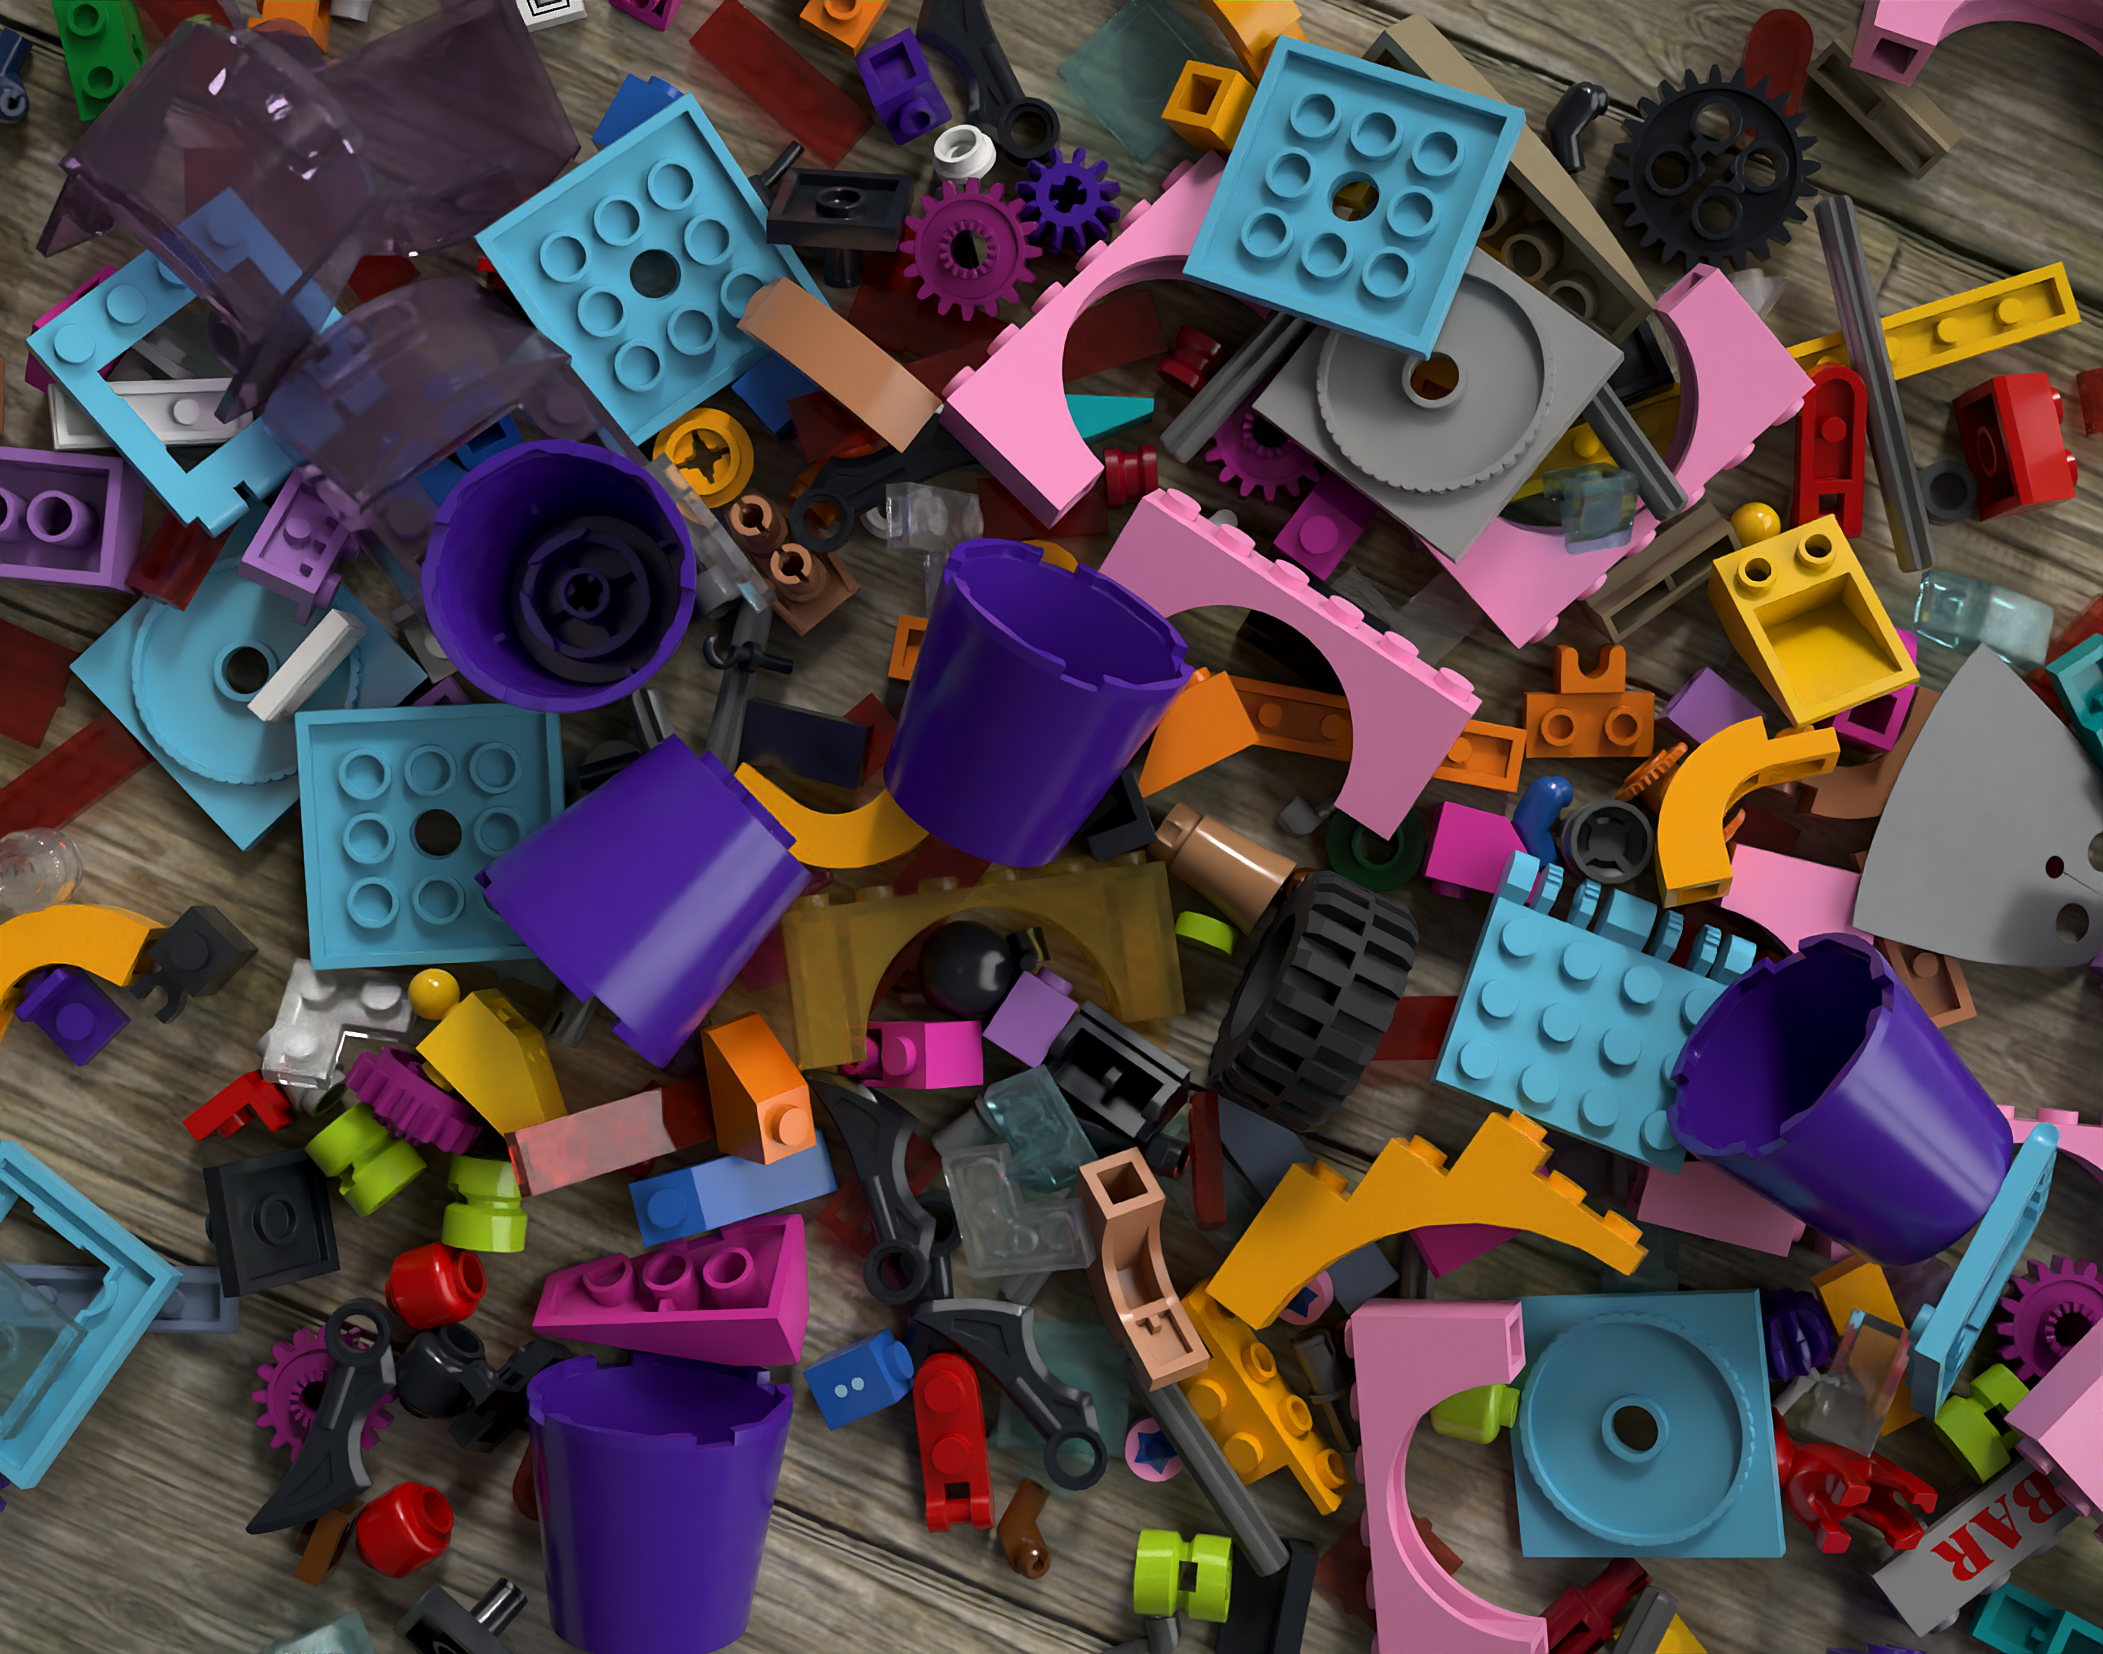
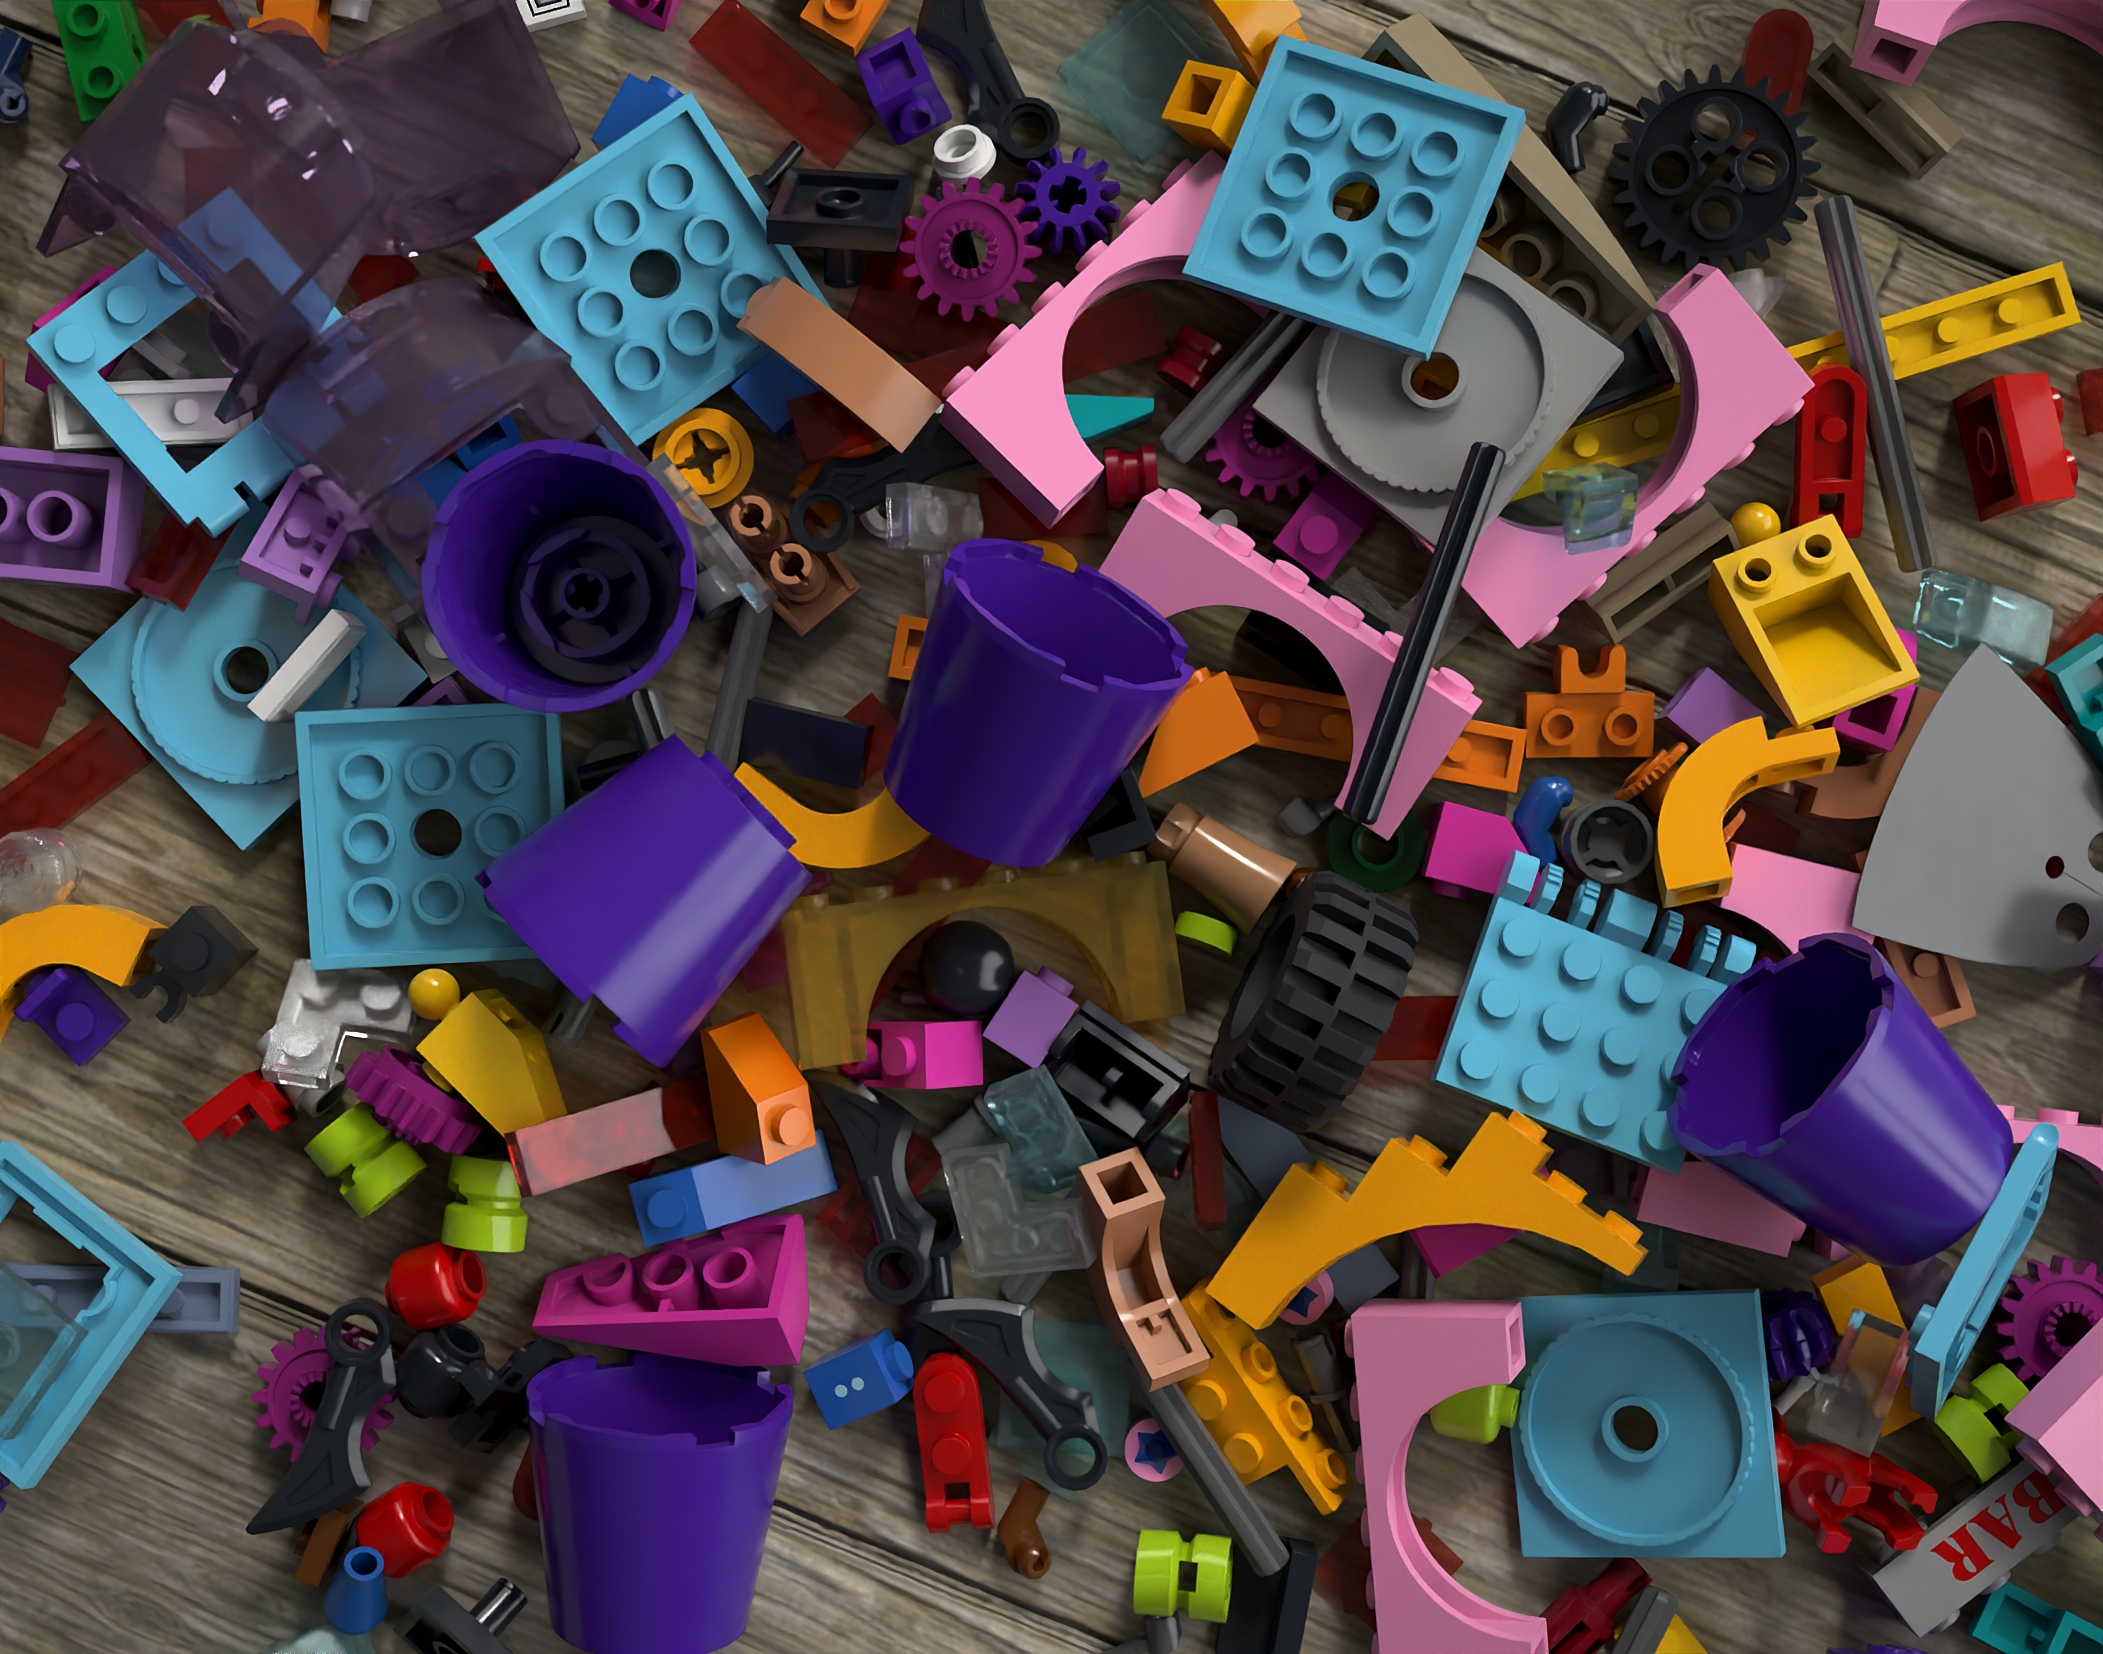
black tile [202,1146,341,1298] -> none
black hand [703,633,794,675] -> none
black hand [1005,927,1051,972] -> none
dark grey axle [1581,382,1688,522] -> none
dark grey tile [1917,460,1980,526] -> none
none -> blue cone [323,1546,389,1635]
none -> black axle [1342,442,1506,825]

